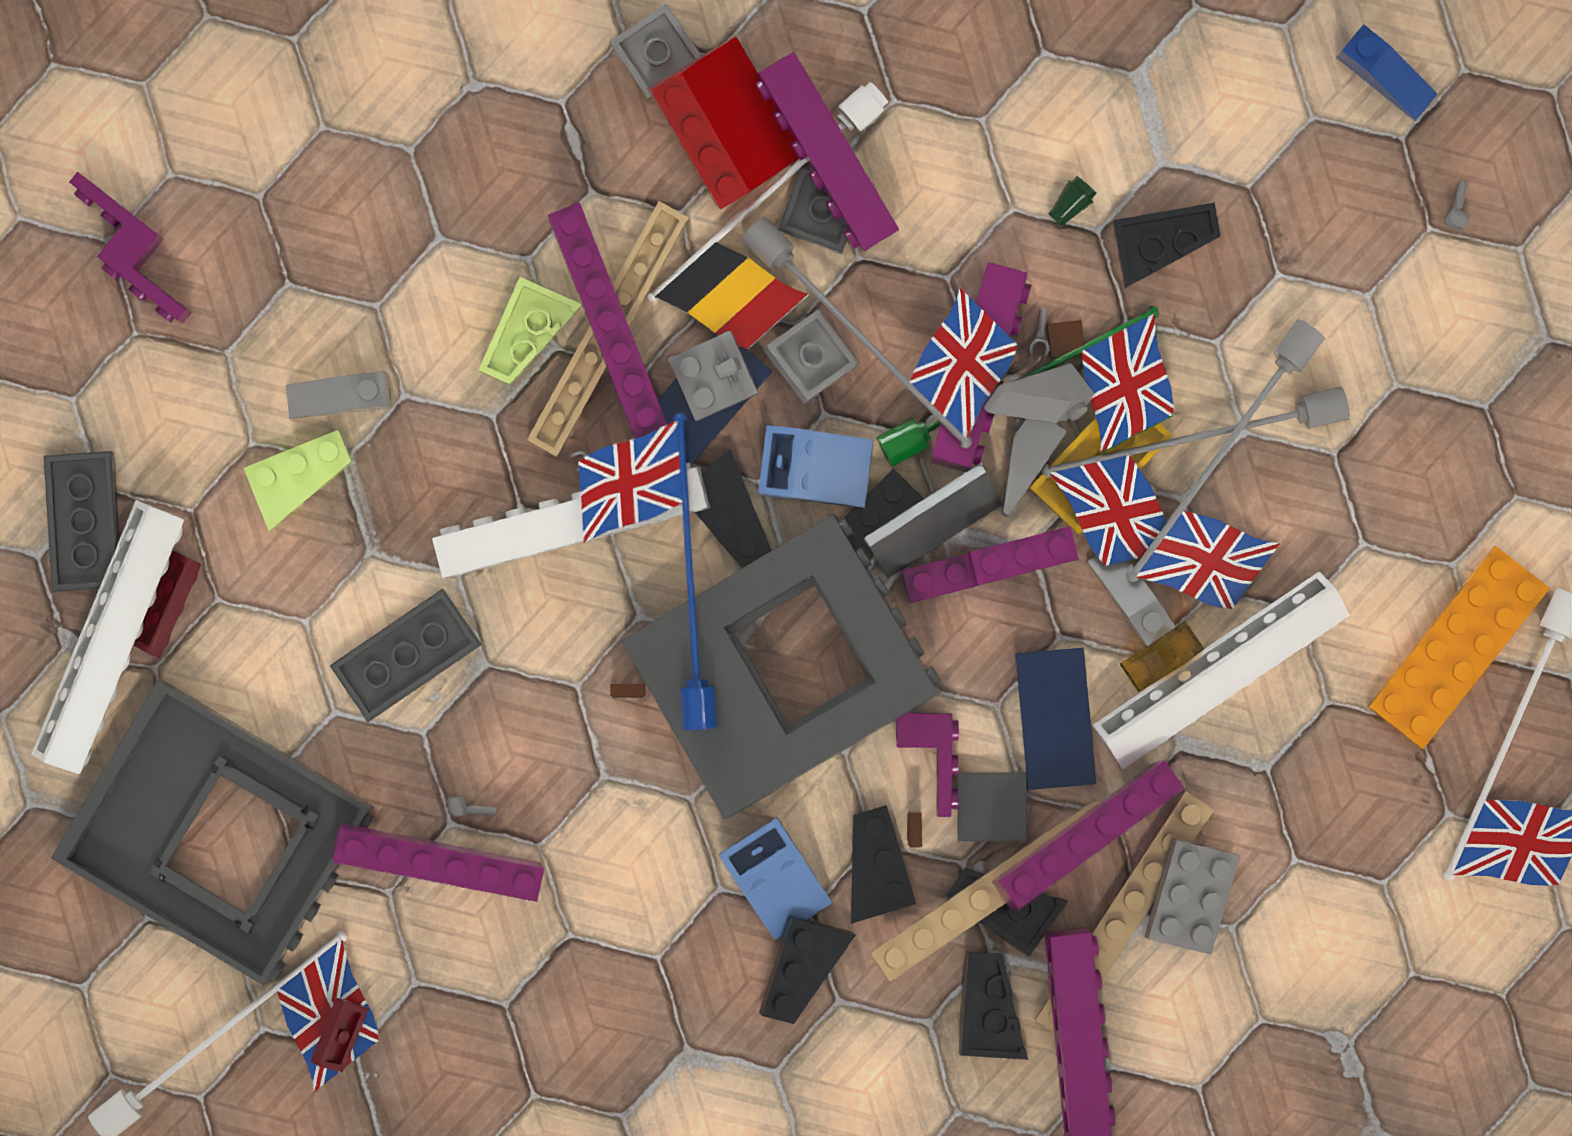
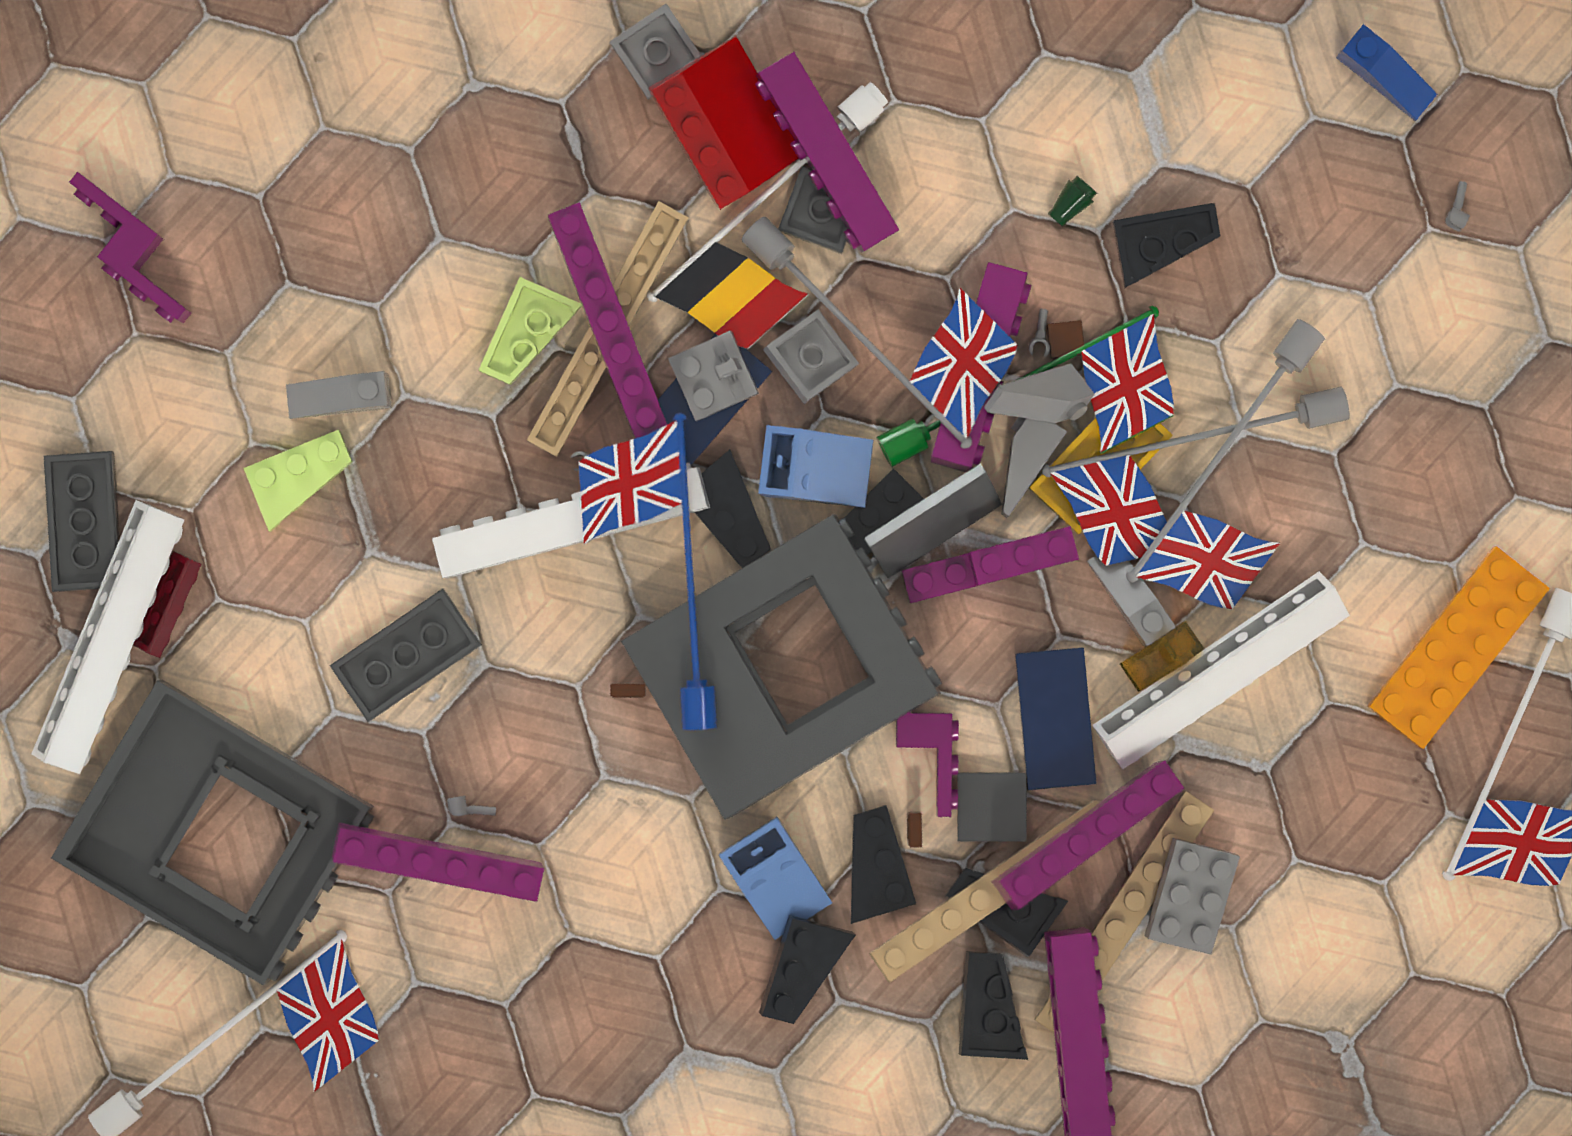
dark red plate [310,998,369,1072] -> none

